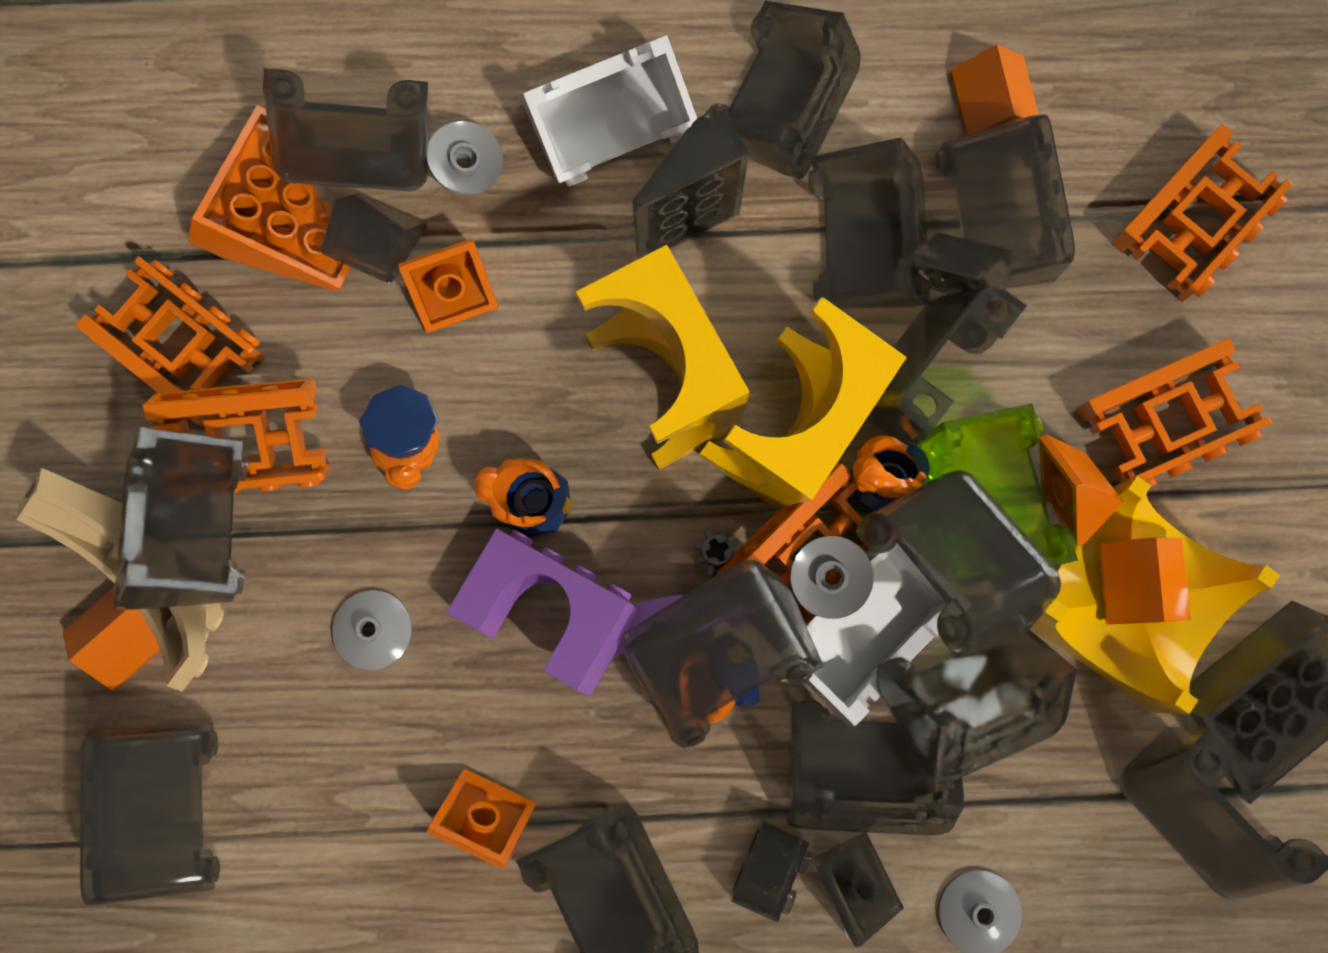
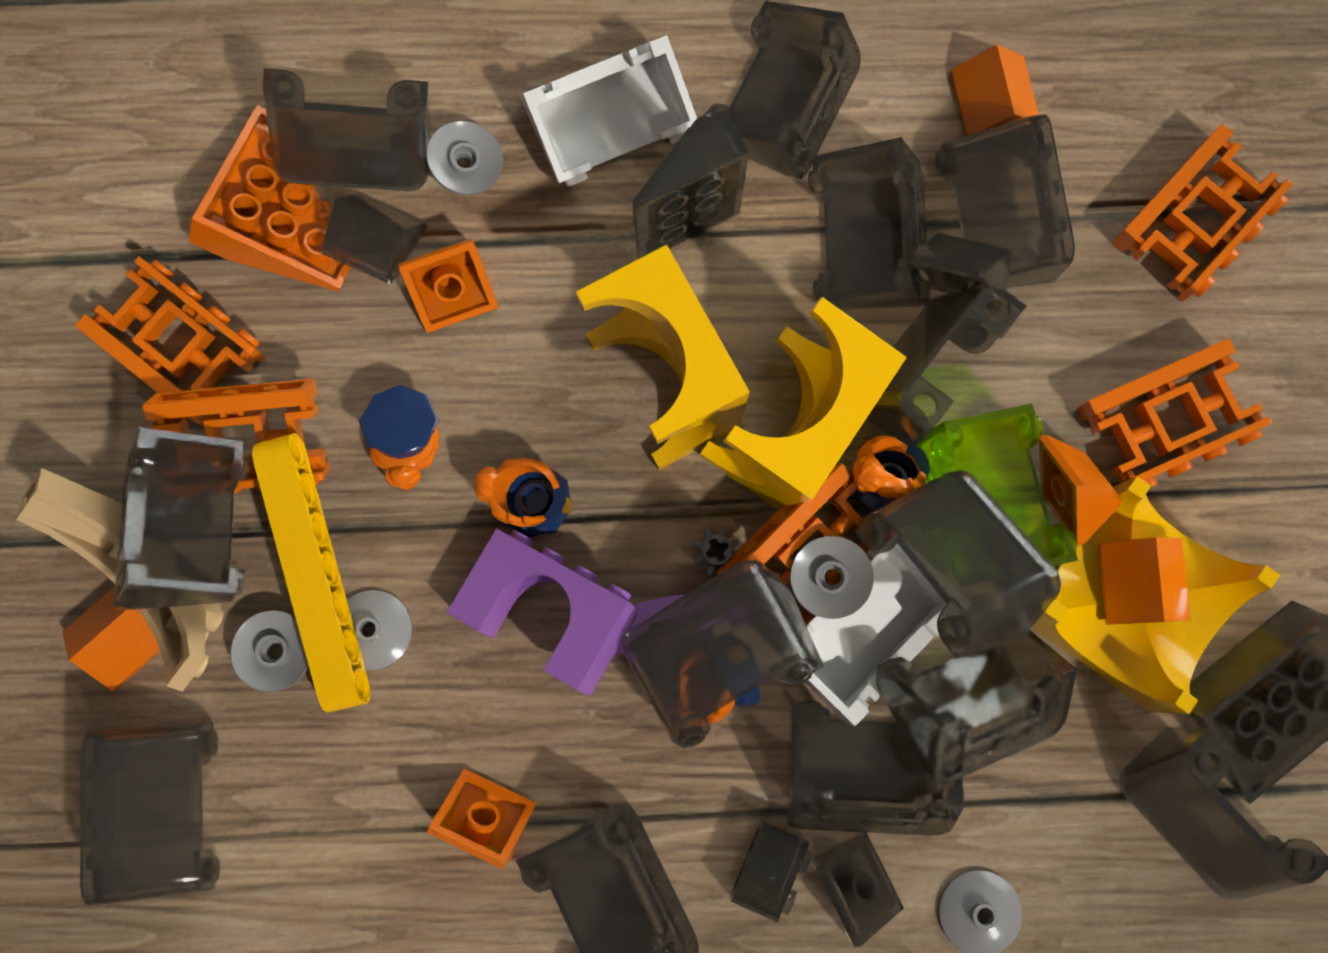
none -> light grey dish [231,610,309,692]
none -> yellow beam [252,433,371,713]

